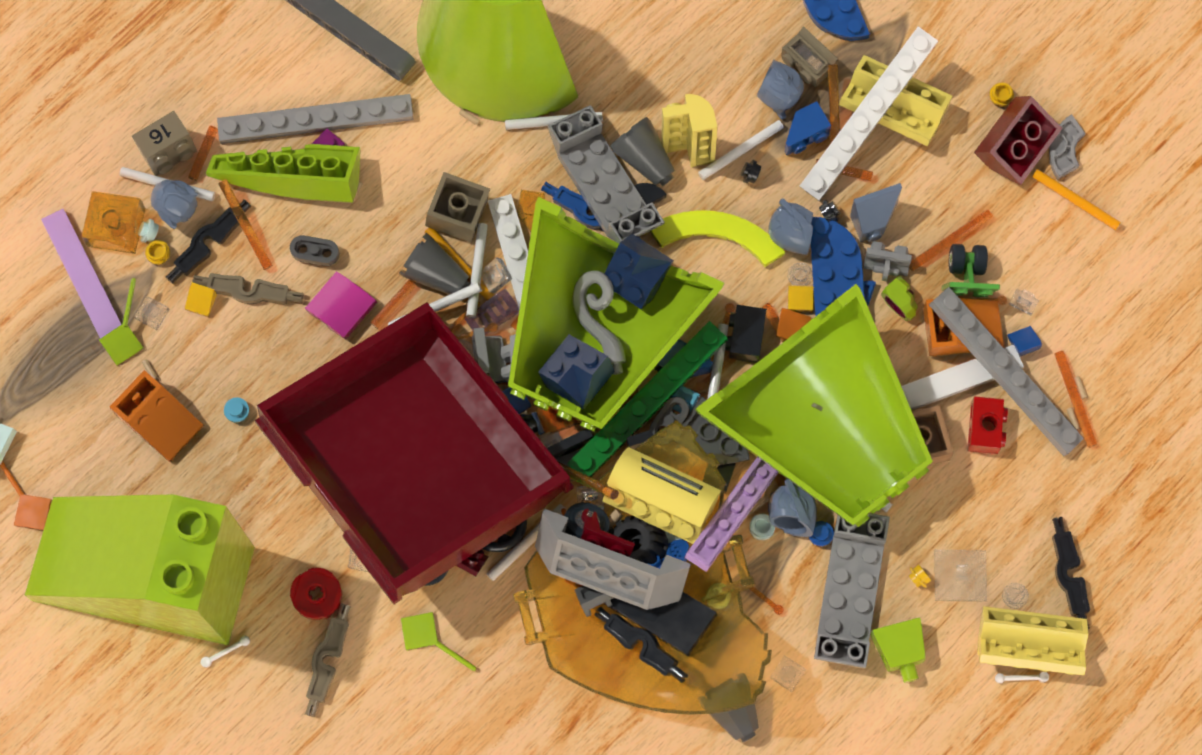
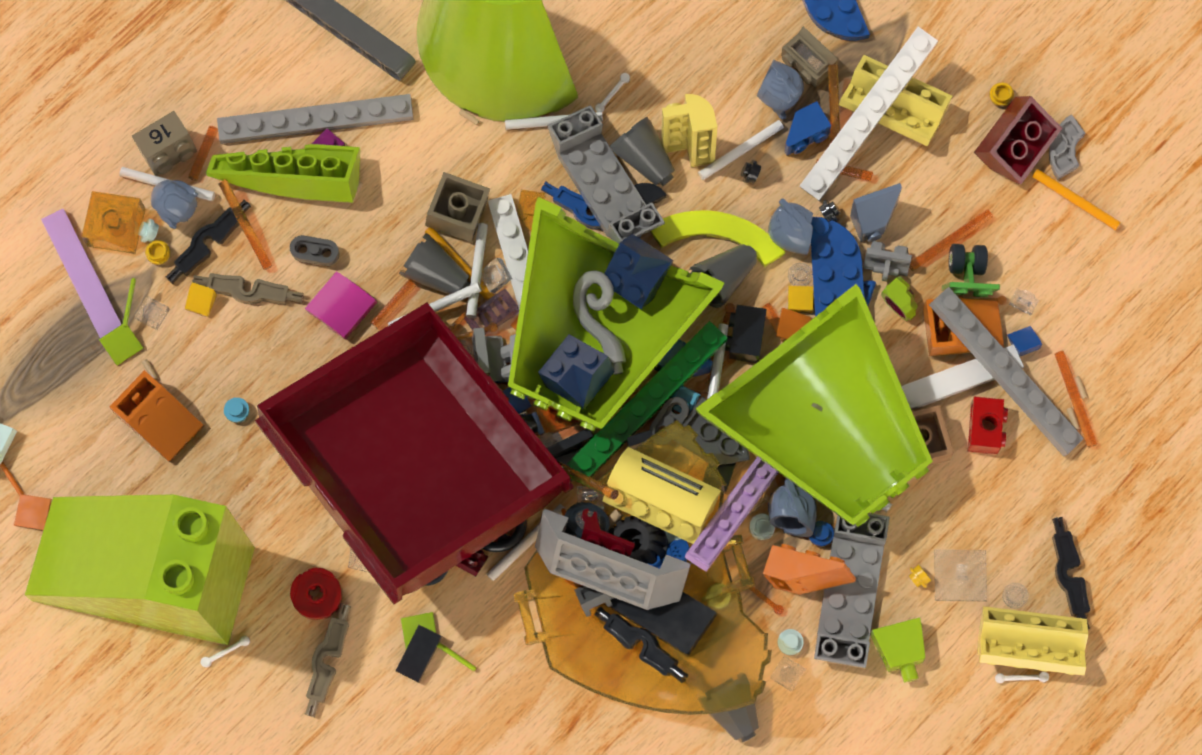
none -> black tile [396,625,443,683]
none -> white hinge [595,73,630,112]
none -> dark grey cone [689,244,757,308]
none -> orange slope [763,544,856,595]
none -> light aqua plate [777,629,803,655]

